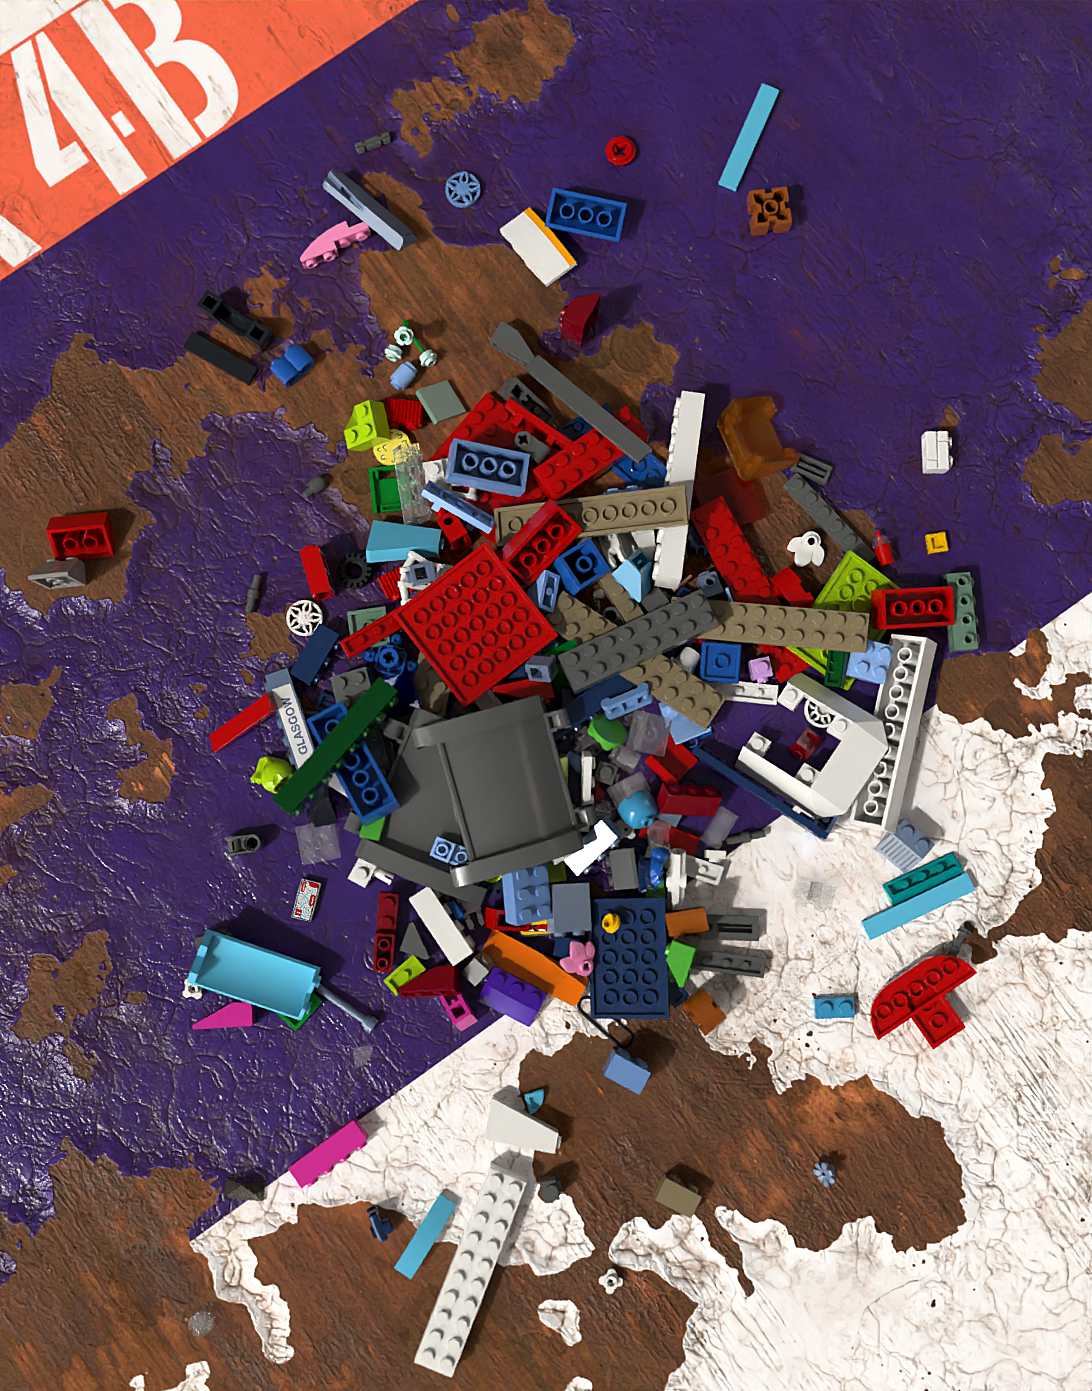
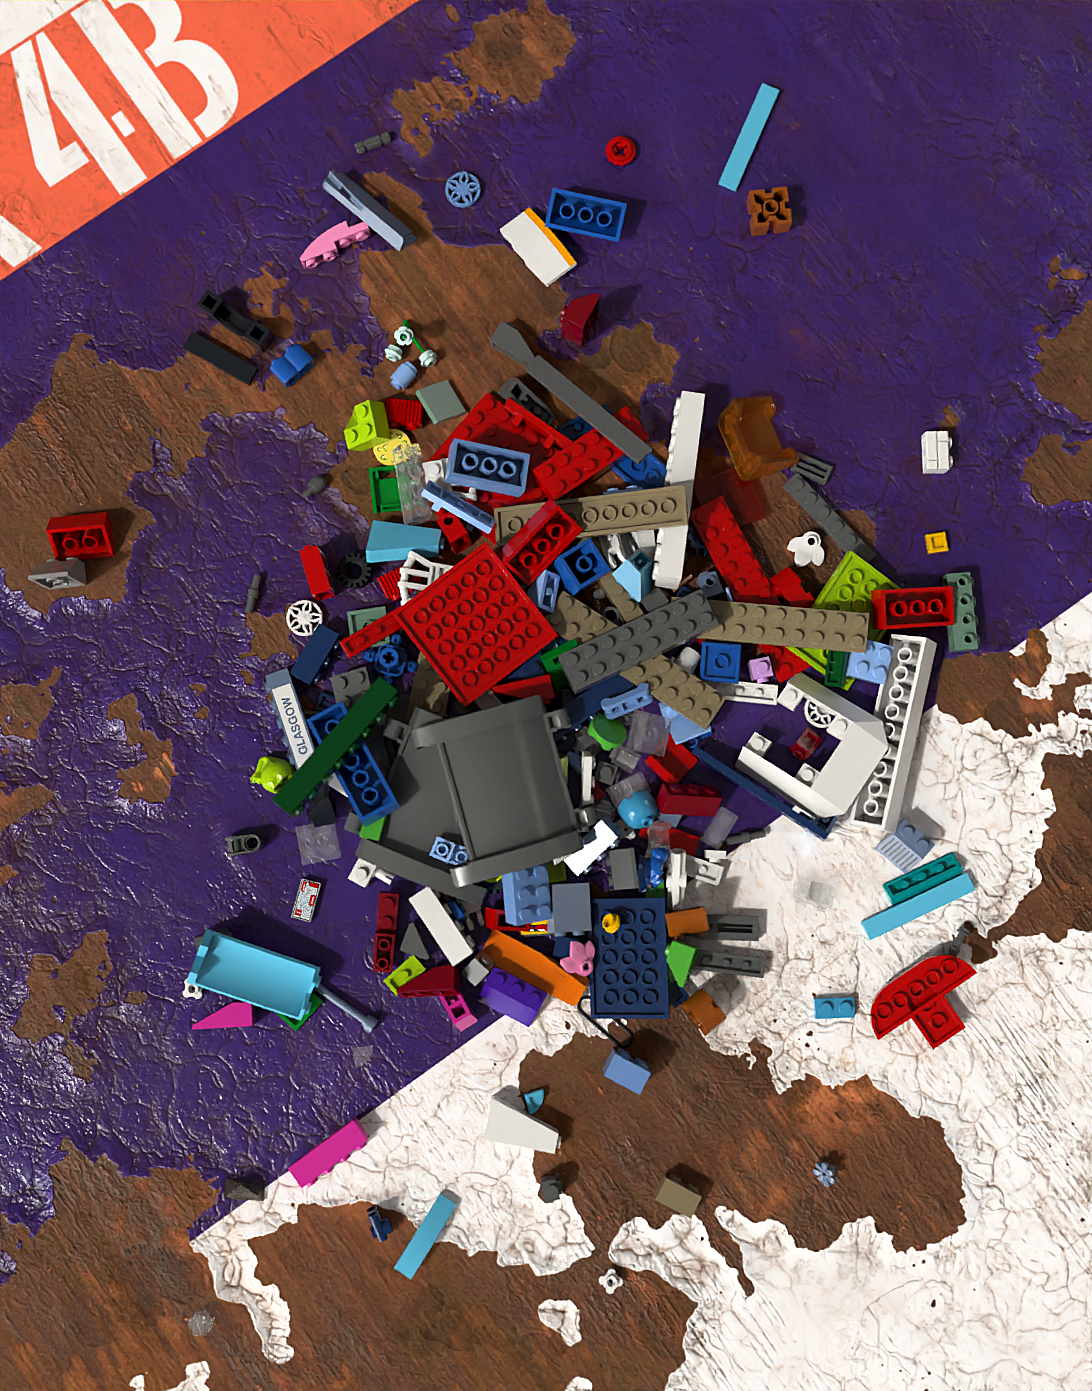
red slope [209,693,278,753] -> none
clear blue plate [384,672,423,720] -> none
sand blue brick [405,561,436,587] -> none
white brick [414,1162,527,1378] -> none
dark grey piece [514,431,551,466] -> none
sand blue brick [525,655,558,683] -> none
red piece [872,531,895,567] -> none

